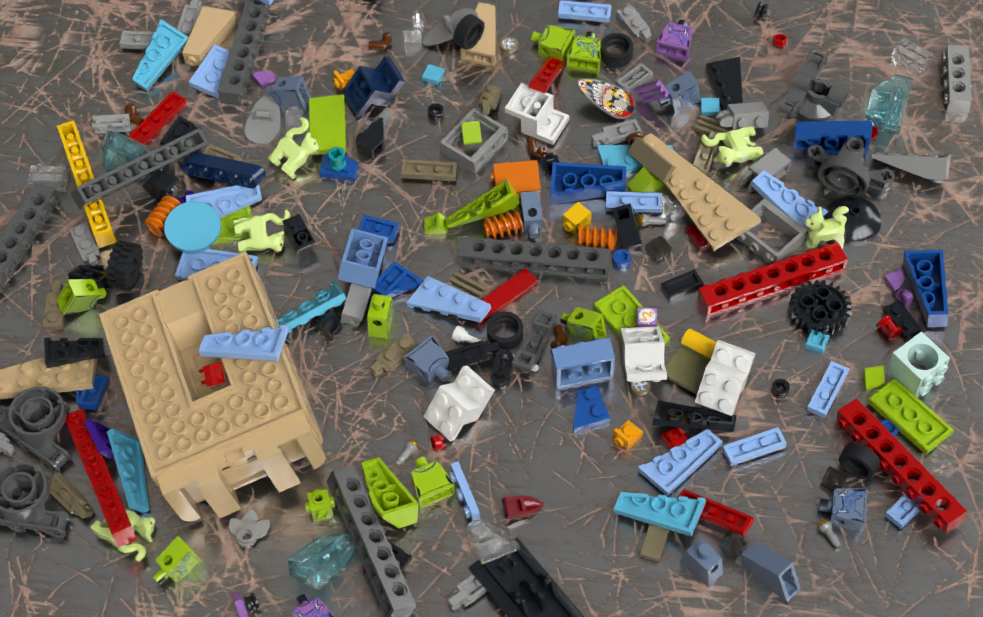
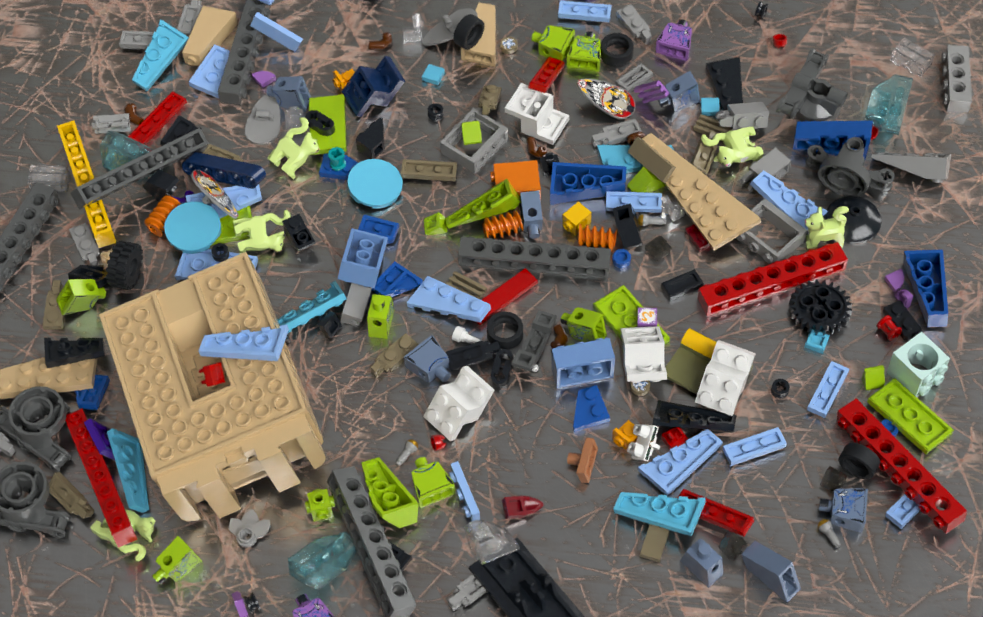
none -> shield [191,170,238,219]
none -> black bush [211,243,229,262]
none -> light blue tile [250,12,303,52]
none -> black beam [305,110,335,136]
none -> medium azure tile [347,159,403,209]
none -> nougat tile [567,438,598,483]
none -> white hips [627,424,660,462]

